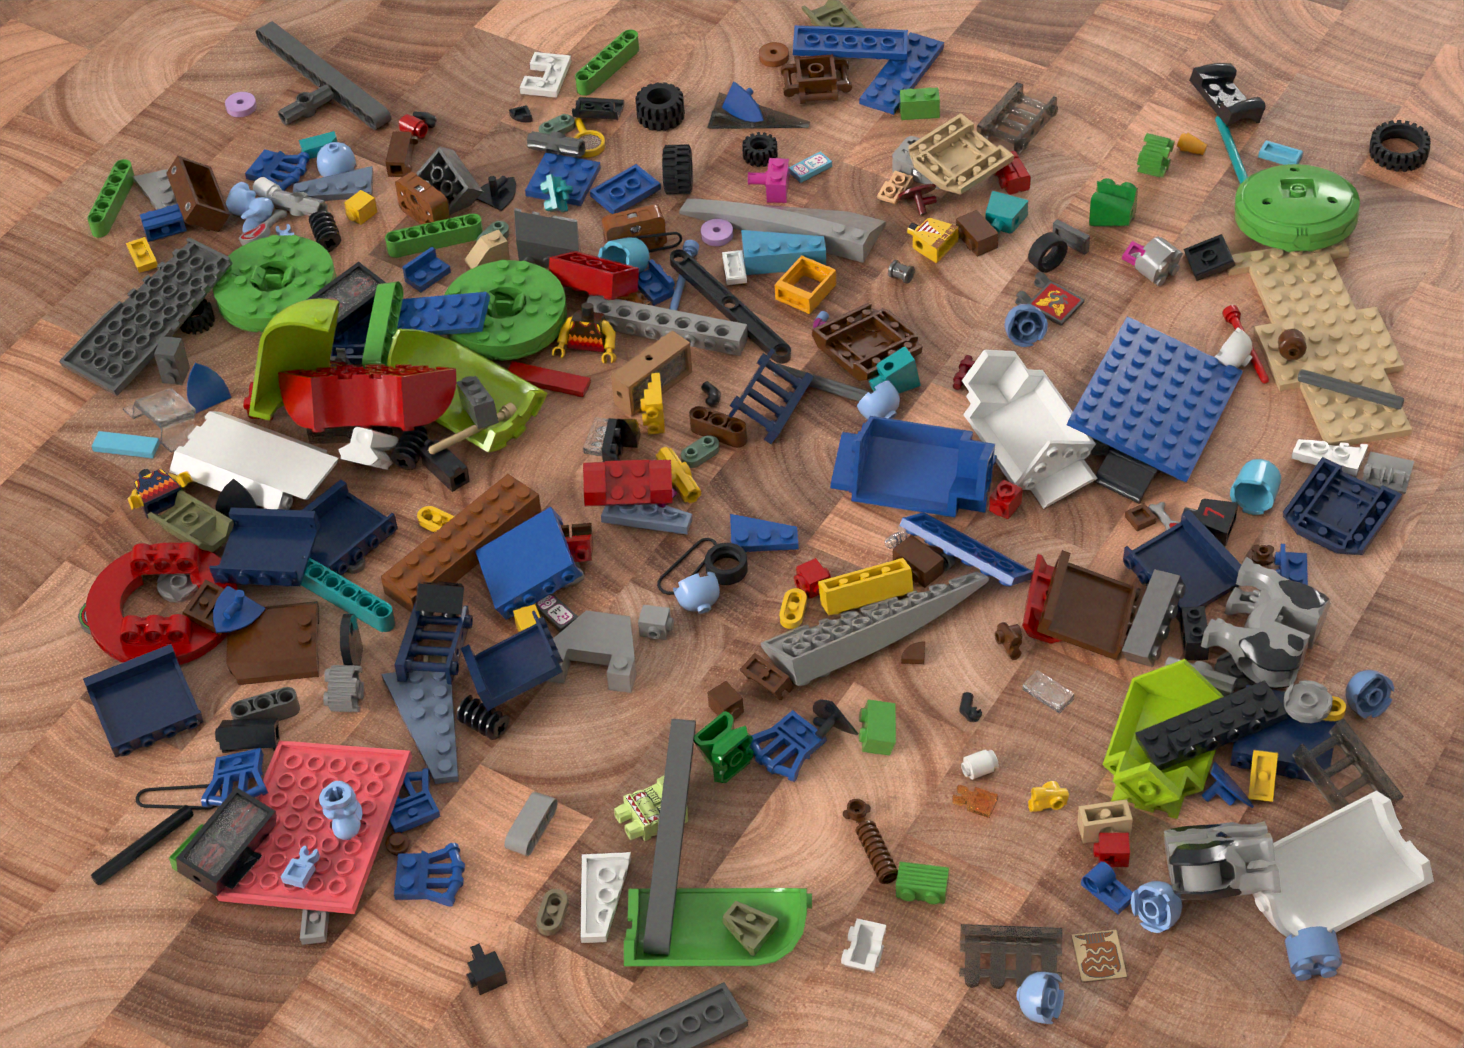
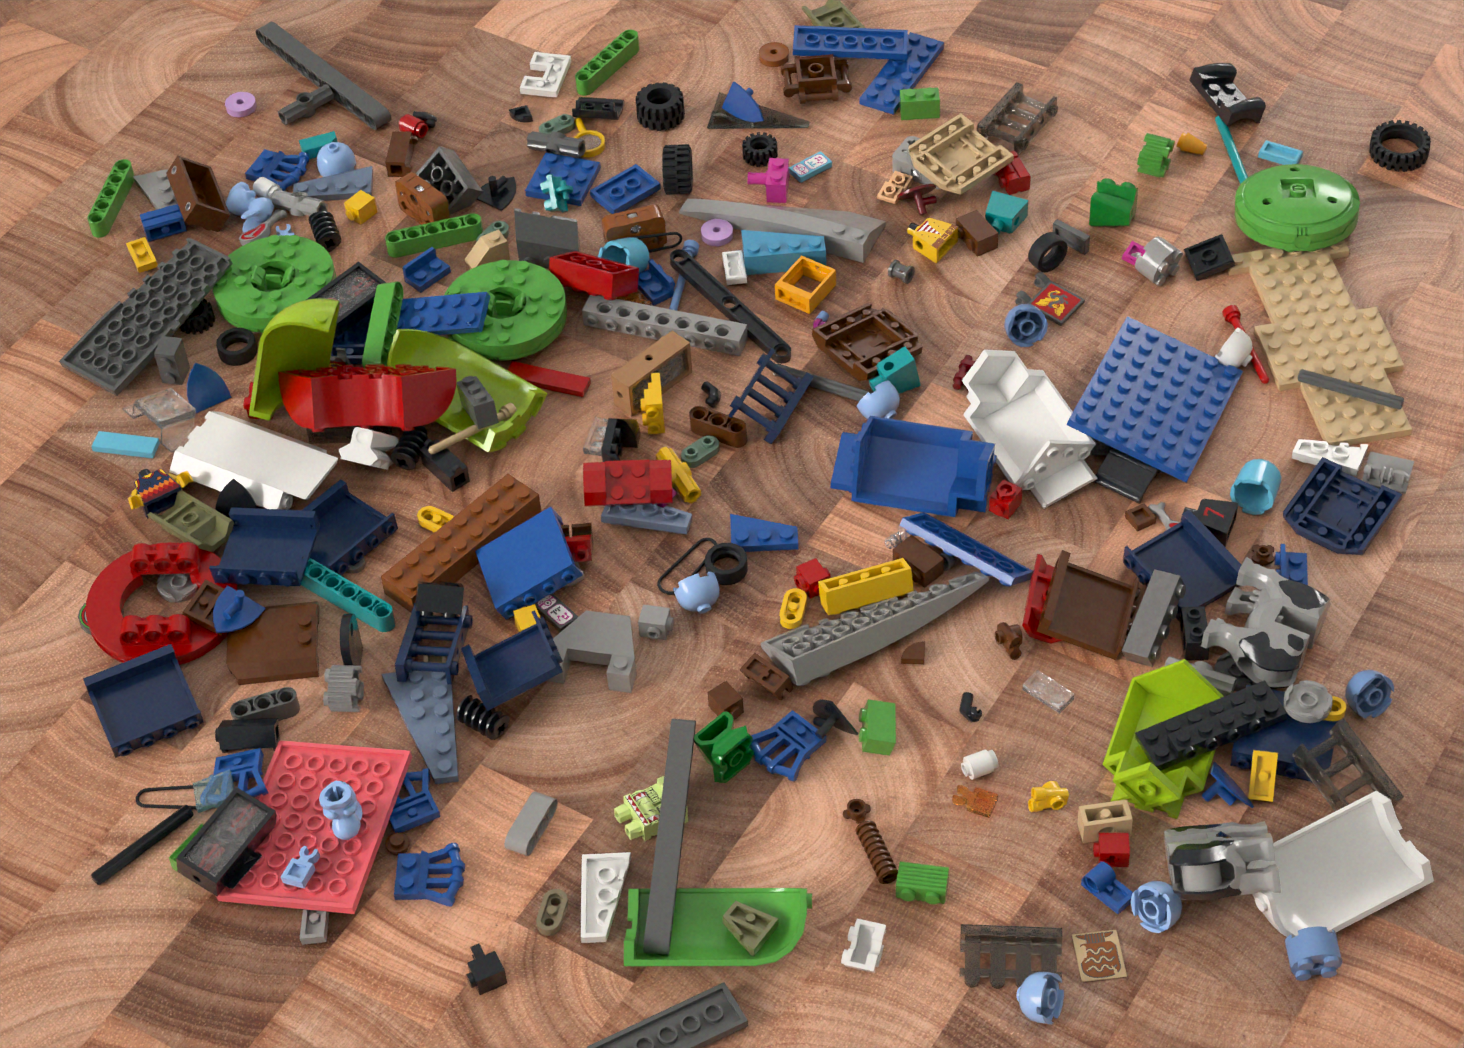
torso [552,303,617,364] -> none
reddish brown head [1278,329,1307,361] -> none
none -> clear light blue piece [193,769,234,813]
none -> black tyre [216,327,258,366]

